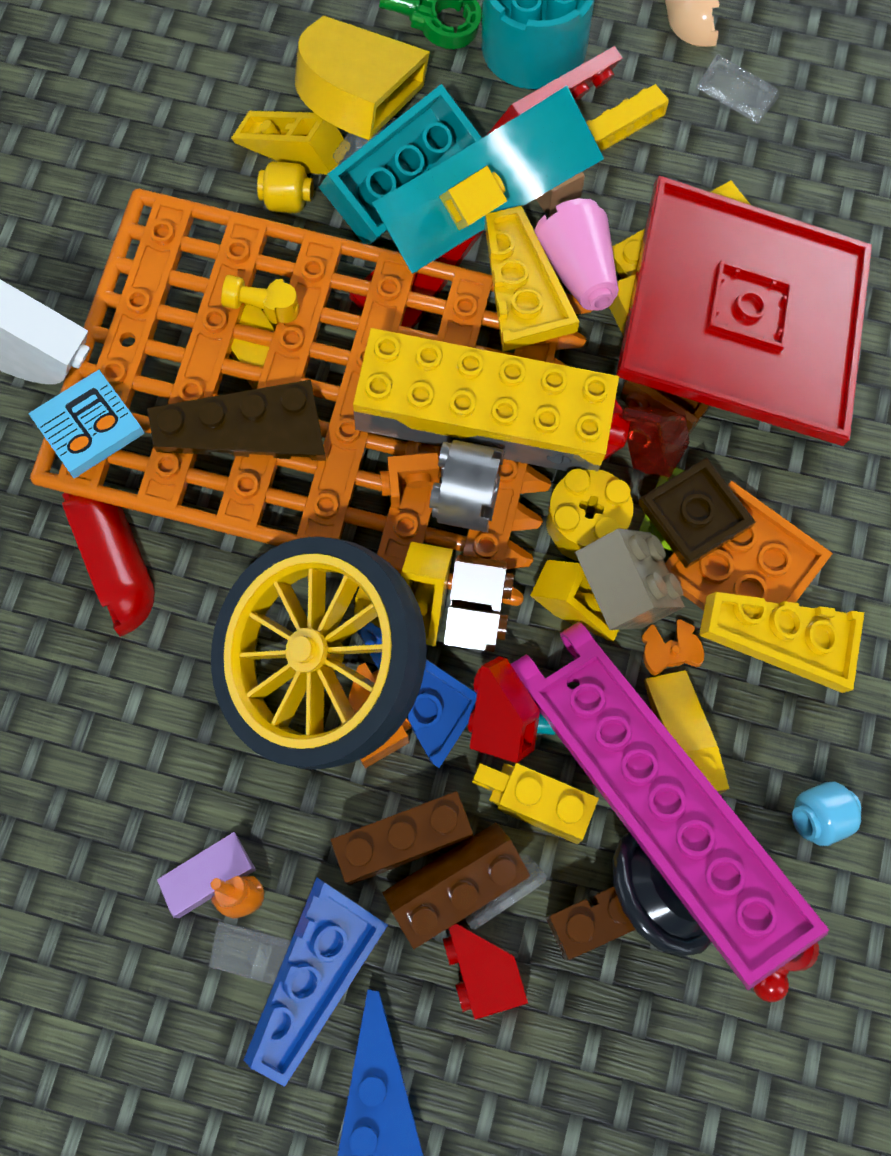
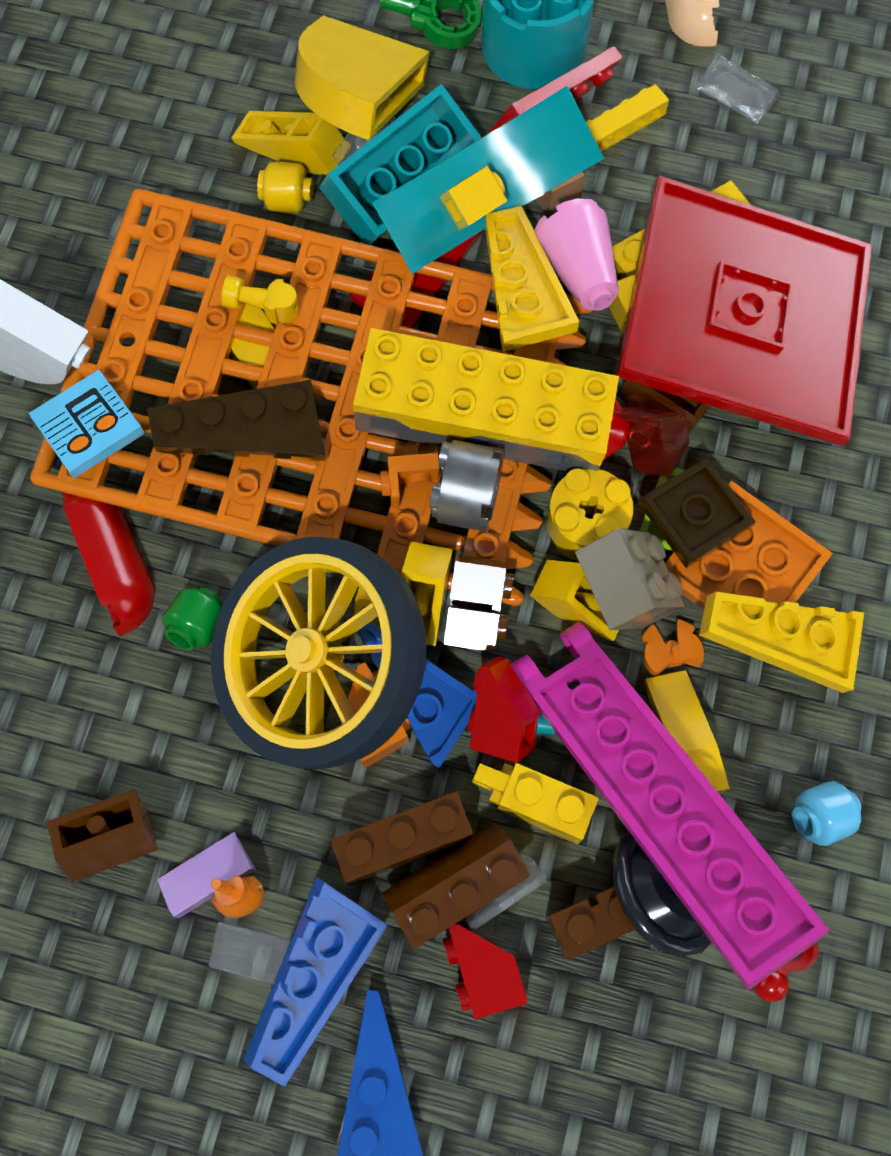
none -> reddish brown brick [47,789,158,882]
none -> green head [162,588,222,651]

